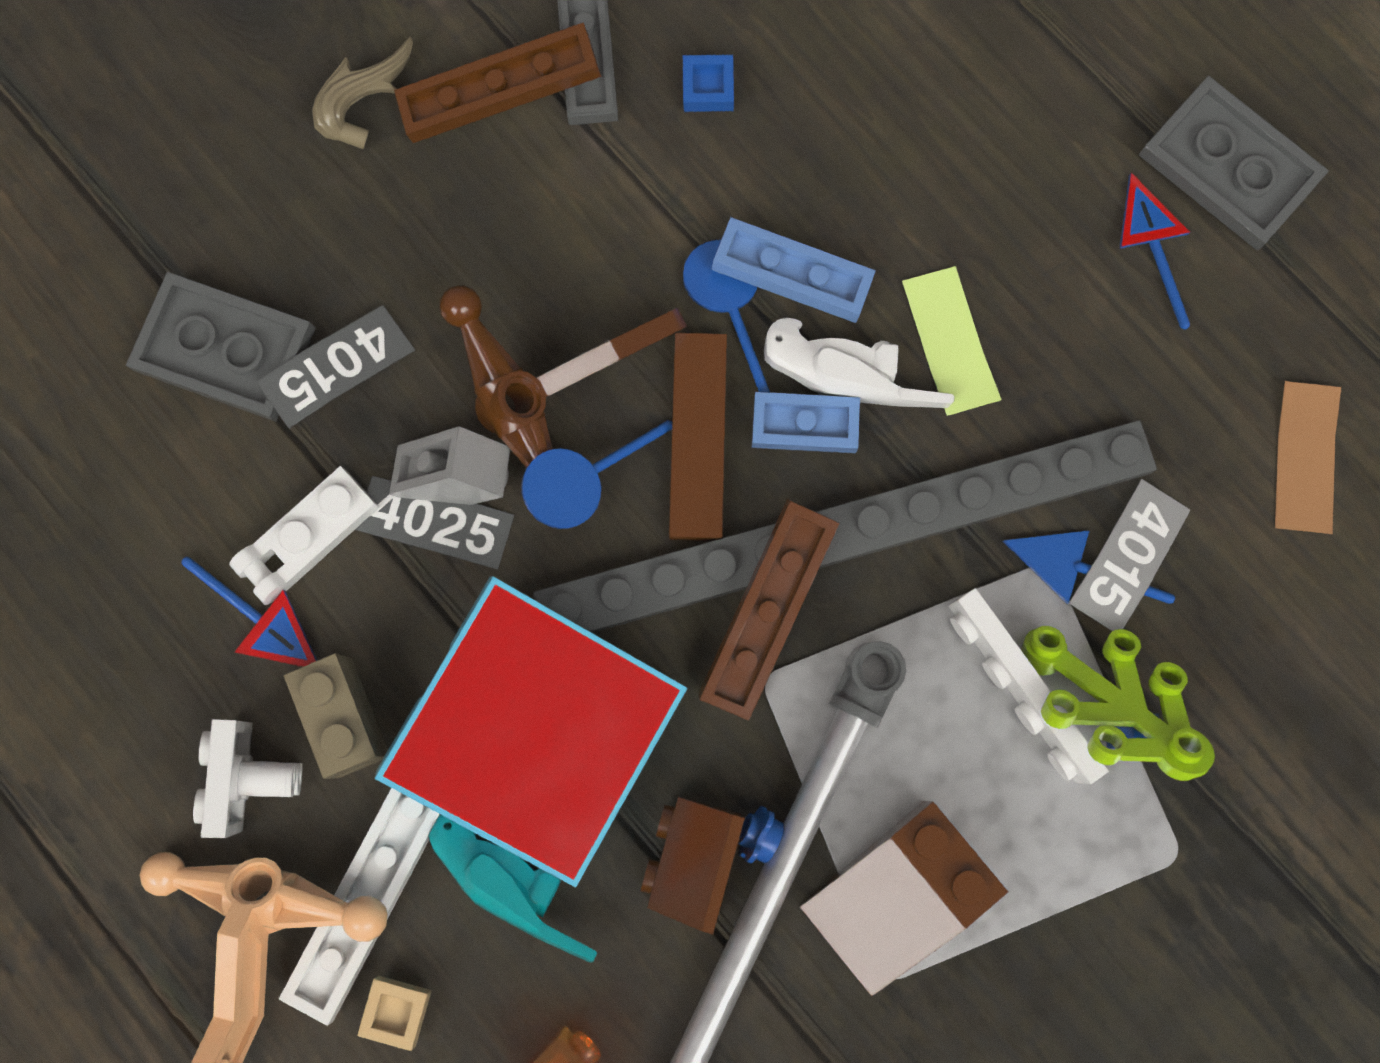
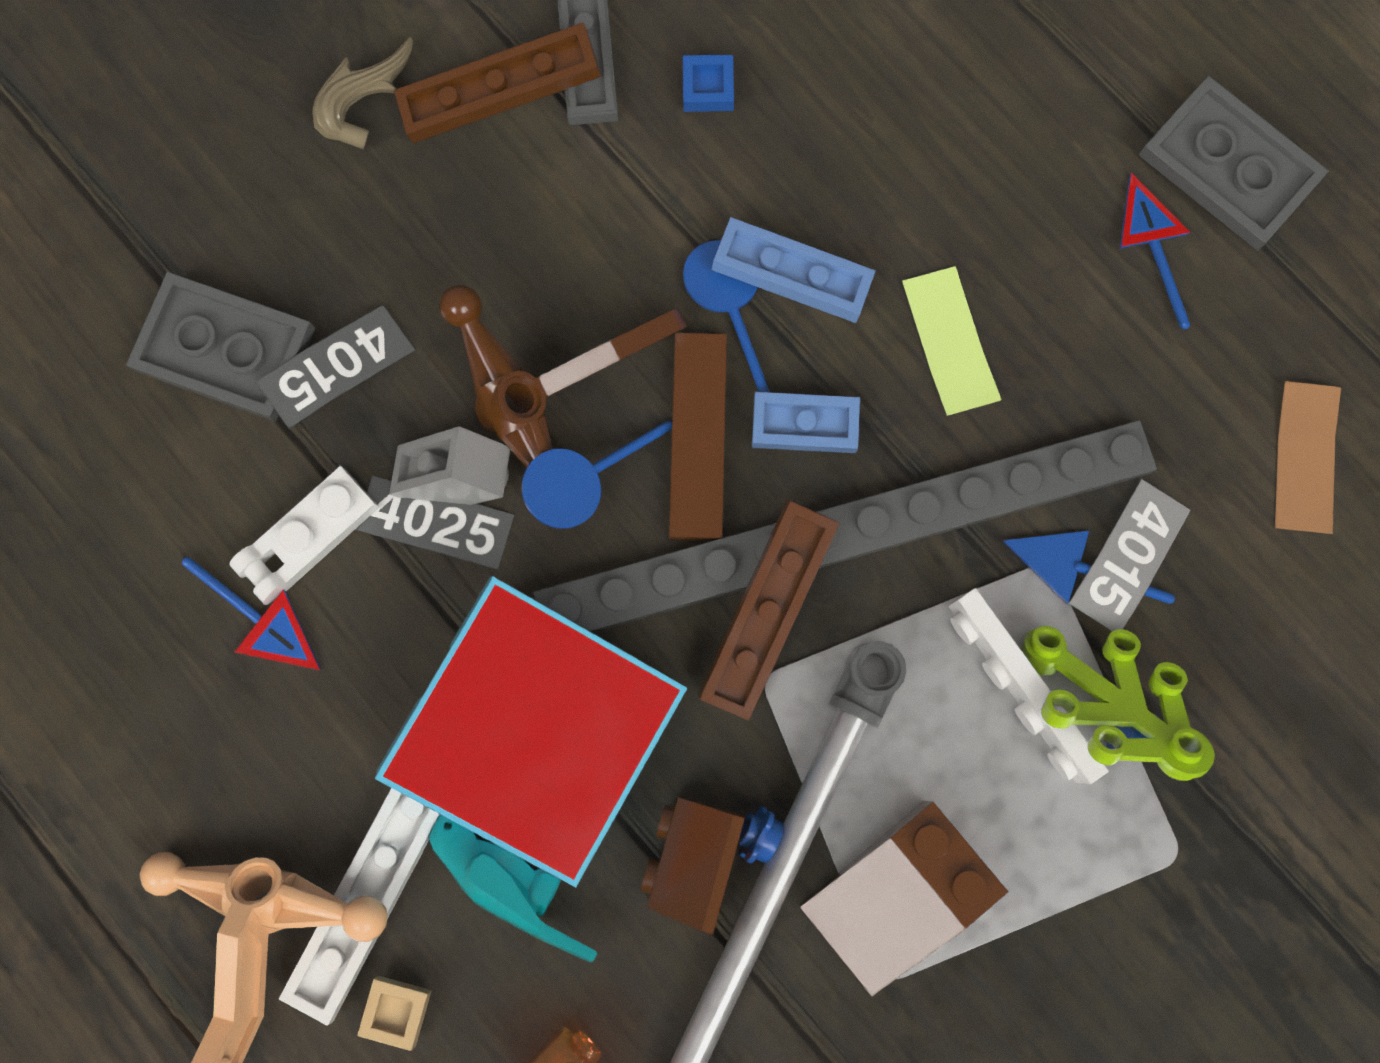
white plate [193,719,302,838] -> none
dark tan brick [283,653,388,779] -> none
white animal [764,318,954,408] -> none

